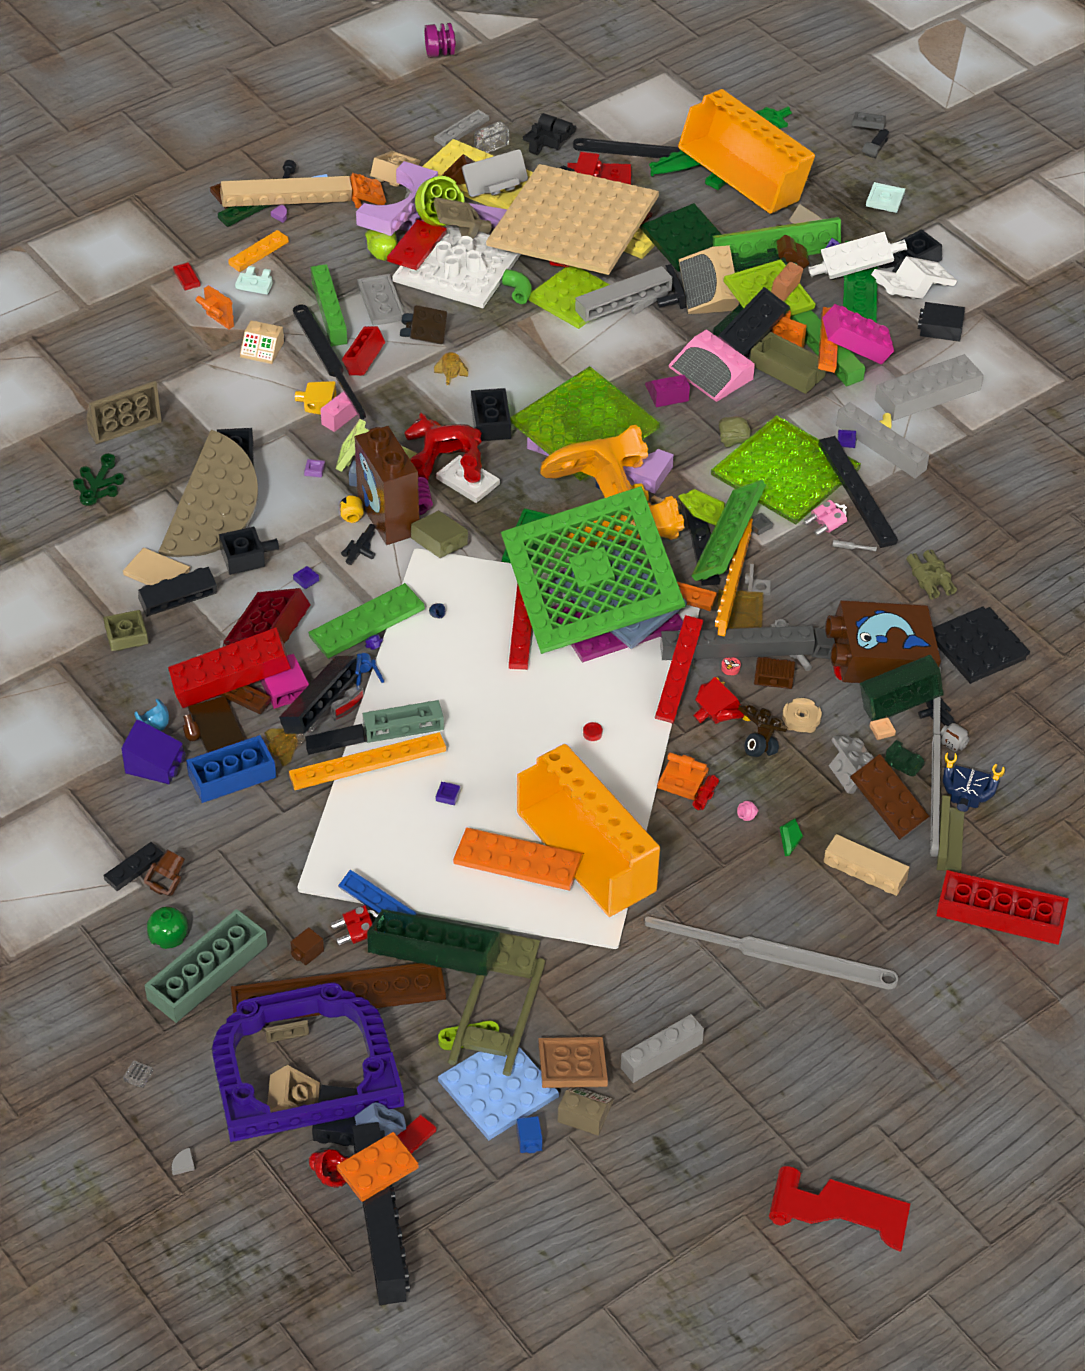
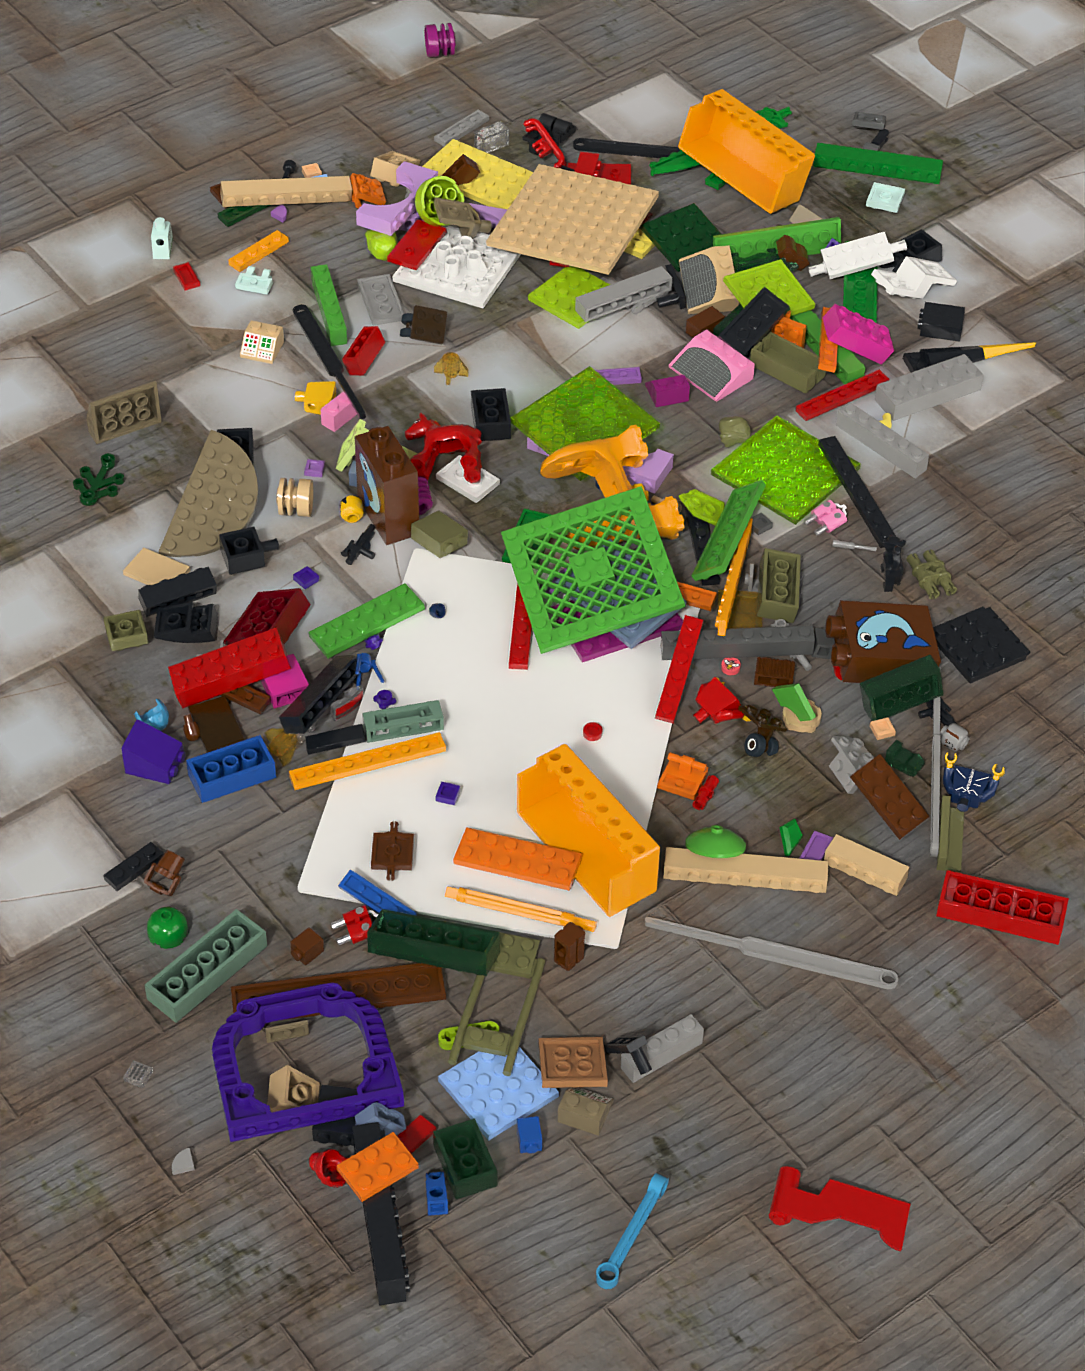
orange plate [196,285,234,329] -> none
light grey bracket [462,149,528,197] -> none
bright green cylinder [502,269,532,304] -> none
bright pink plate [737,801,758,821] -> none
nougat brick [771,262,803,301] -> none
dark purple plate [838,430,856,448] -> none
none -> light aqua torso [151,217,173,259]
none -> black slope [154,602,218,643]
none -> tan wheel [276,478,313,517]
none -> light nougat plate [302,163,322,178]
none -> reddish brown plate [371,821,414,881]
none -> dark purple plate [373,690,396,709]
none -> blue leg [426,1172,448,1216]
none -> clear green brick [433,1118,498,1200]
none -> light orange piece [445,886,597,932]
none -> red piece [523,118,567,168]
none -> reddish brown brick [554,922,585,971]
none -> medium lavender tile [588,367,642,386]
none -> dark azure piece [596,1173,669,1289]
none -> black piece [604,1035,652,1075]
none -> tan brick [663,847,828,893]
none -> bright green dish [685,825,746,858]
none -> reddish brown brick [686,306,725,338]
none -> olive brick [757,548,801,623]
none -> bright green tile [772,683,816,722]
none -> red plate [796,369,890,421]
none -> medium lavender tile [799,831,833,861]
none -> green brick [813,143,943,184]
none -> black animal [880,534,906,592]
none -> black plate [902,342,1036,373]

